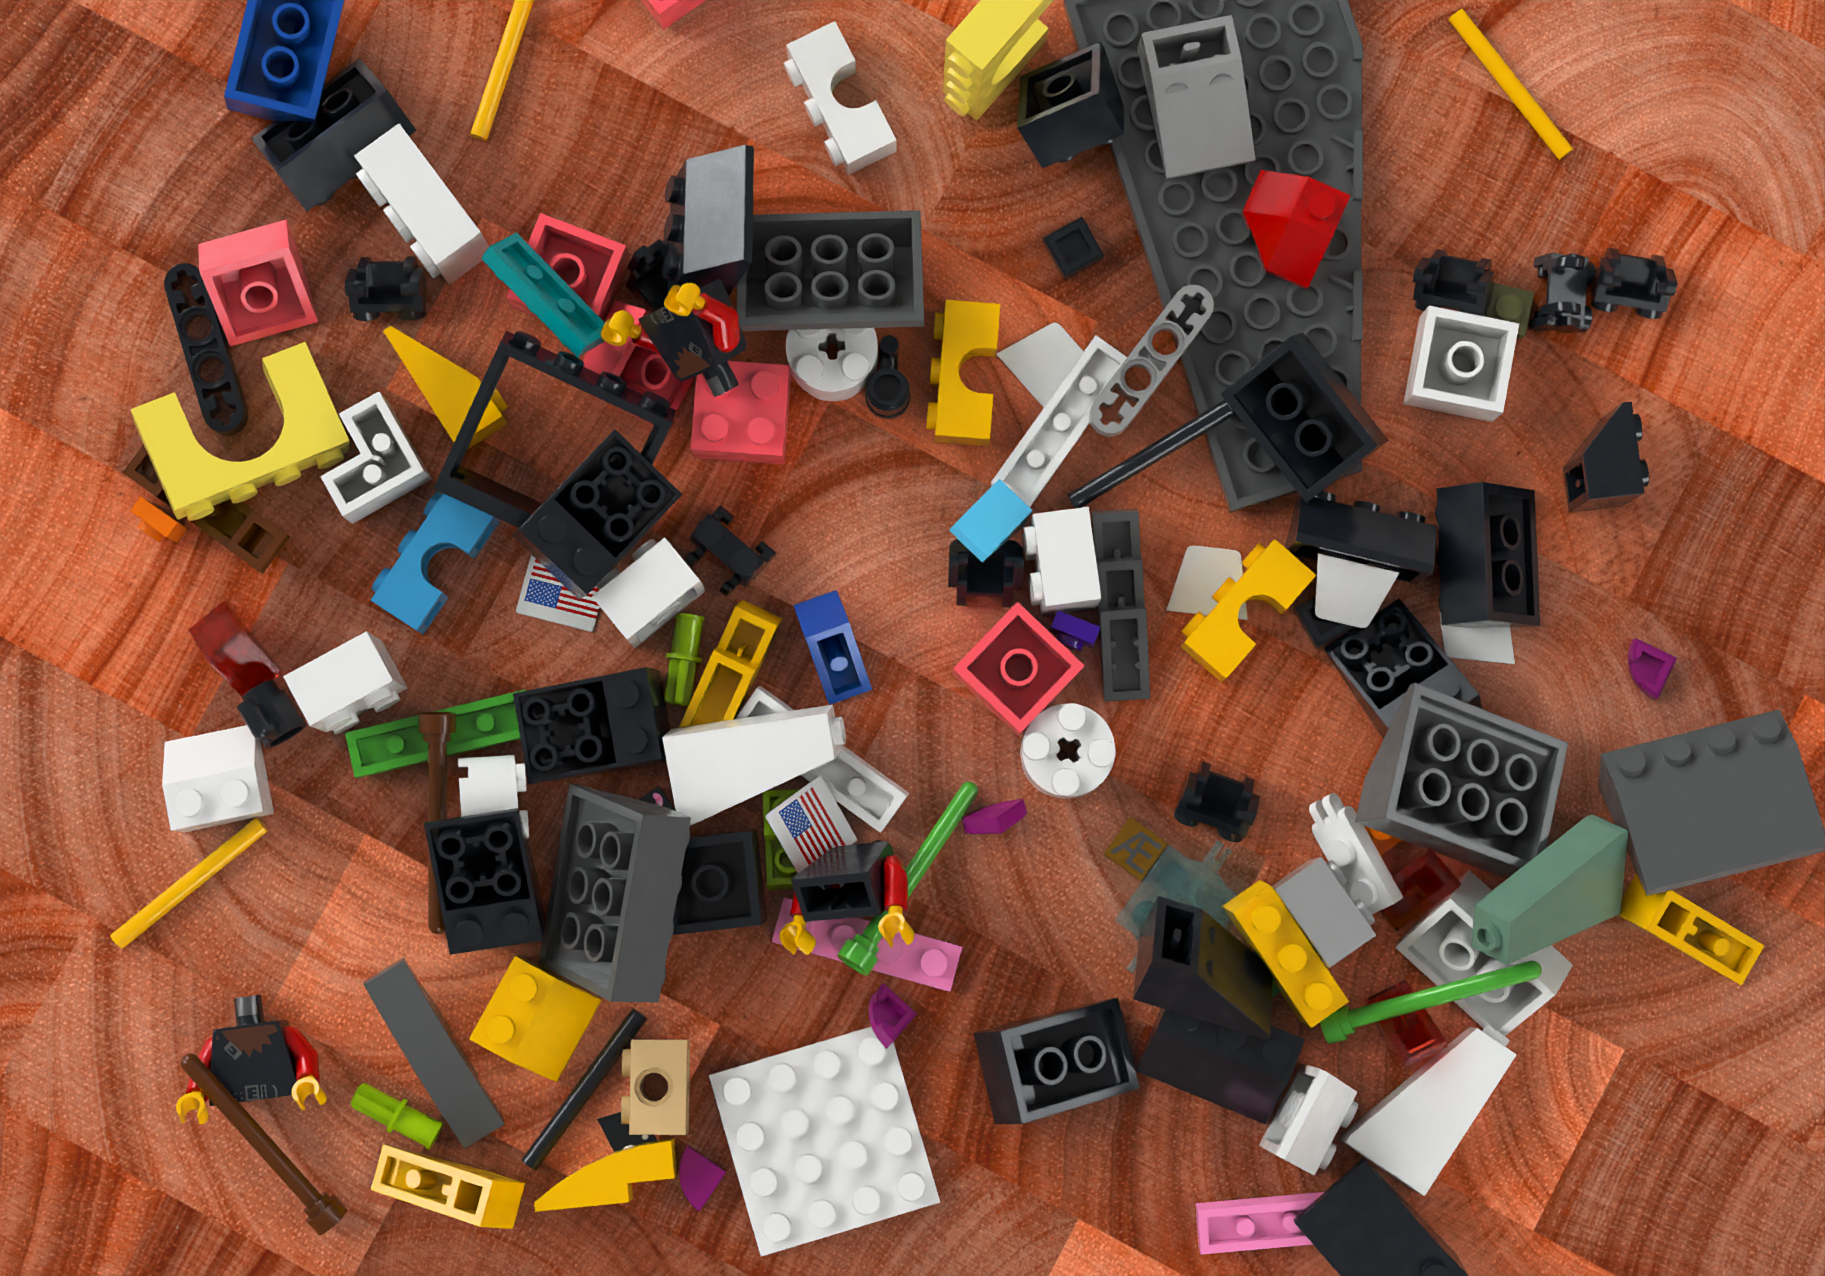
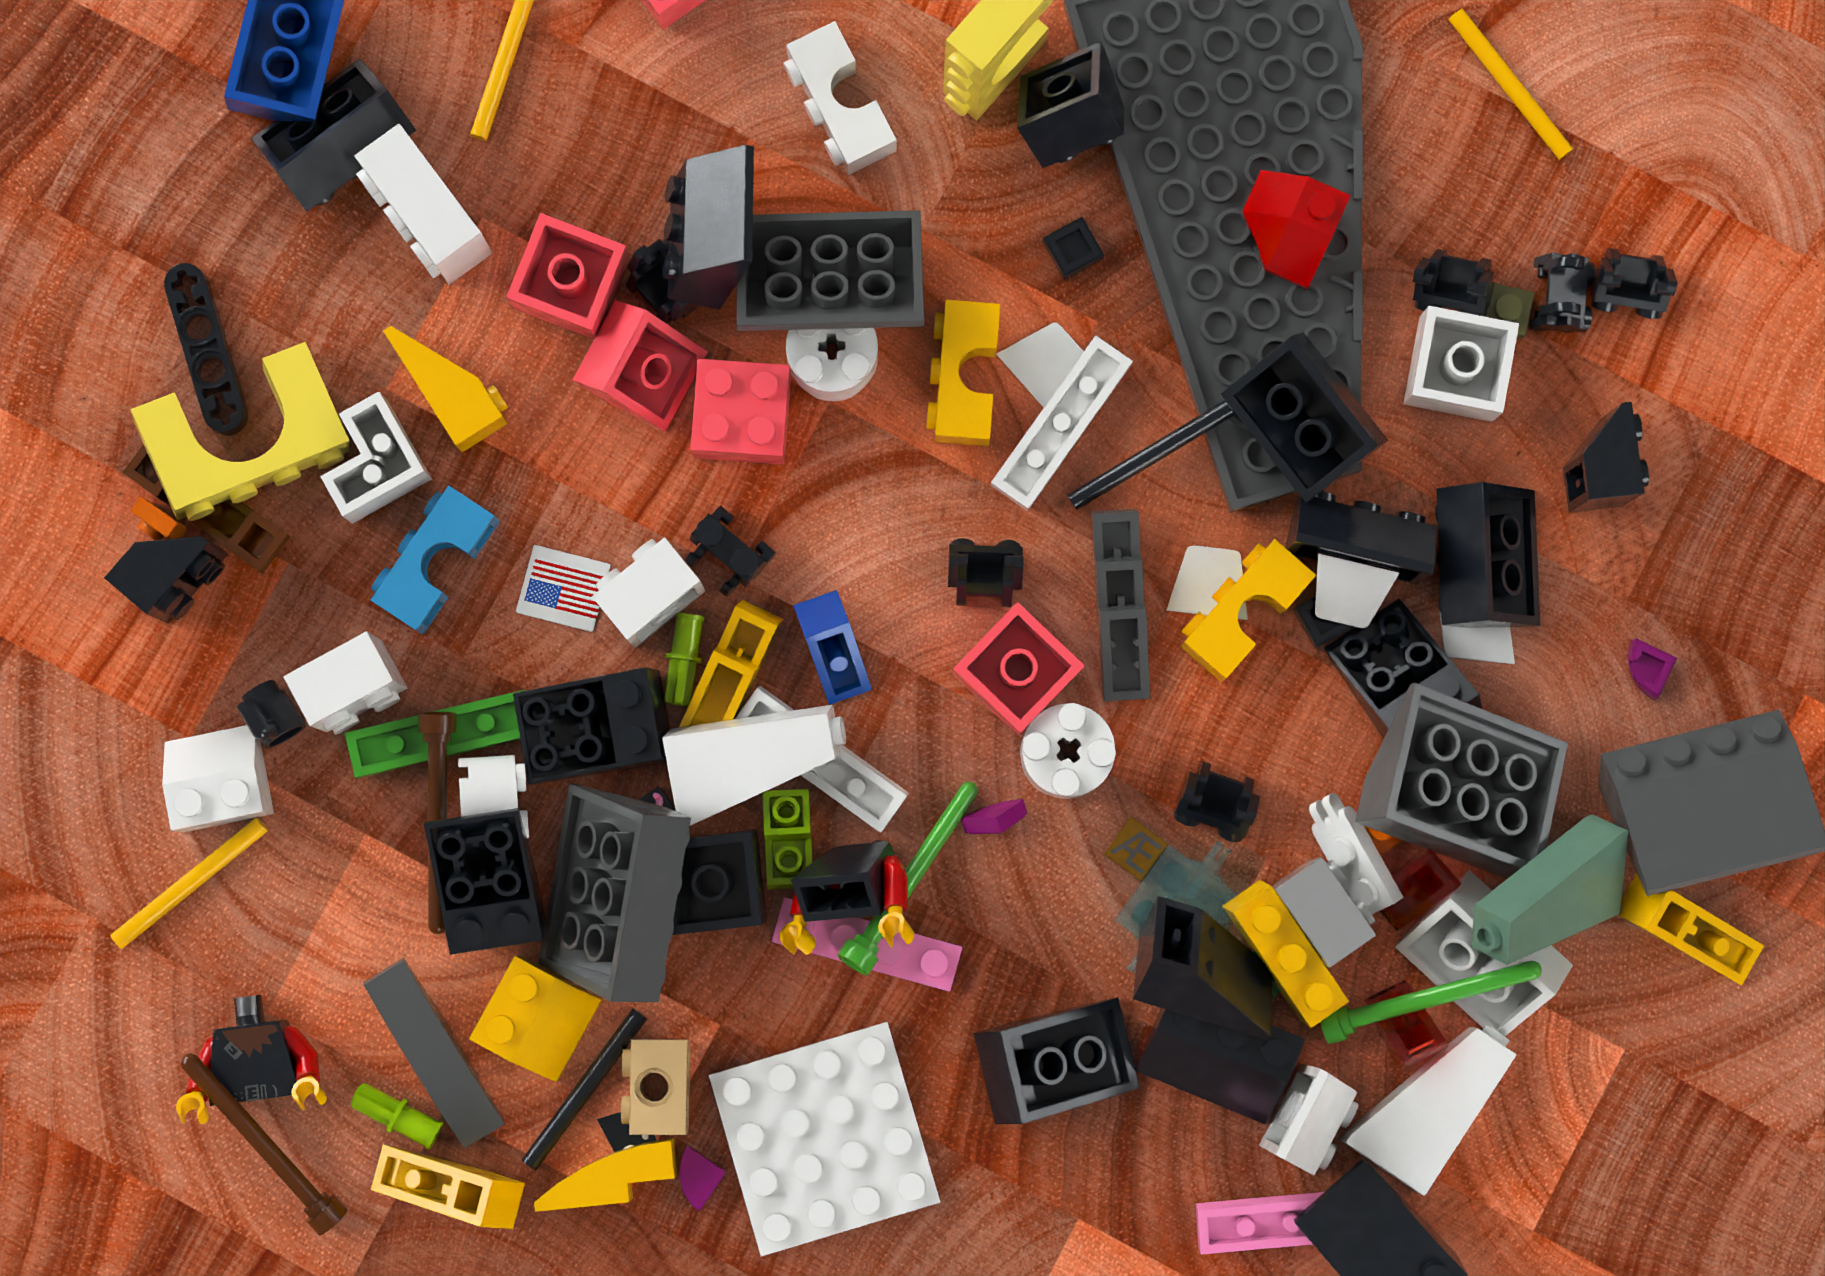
clear red slope [188,601,282,697] -> none
coral slope [198,219,318,347] -> none
black piece [345,256,427,321] -> none
black window [433,331,676,527] -> none
teal plate [481,232,605,358] -> none
black slope [511,429,682,599] -> none
torso [601,278,746,397] -> none
sticker [765,776,857,873] -> none
black piece [865,335,910,419] -> none
magenta tile [869,983,917,1049] -> none
medium azure slope [949,479,1033,562] -> none
white brick [1022,507,1101,616] -> none
dark purple plate [1049,610,1101,652] -> none
light grey beam [1089,285,1214,437] -> none
light grey slope [1138,15,1256,179] -> none
none -> black slope [104,537,228,624]

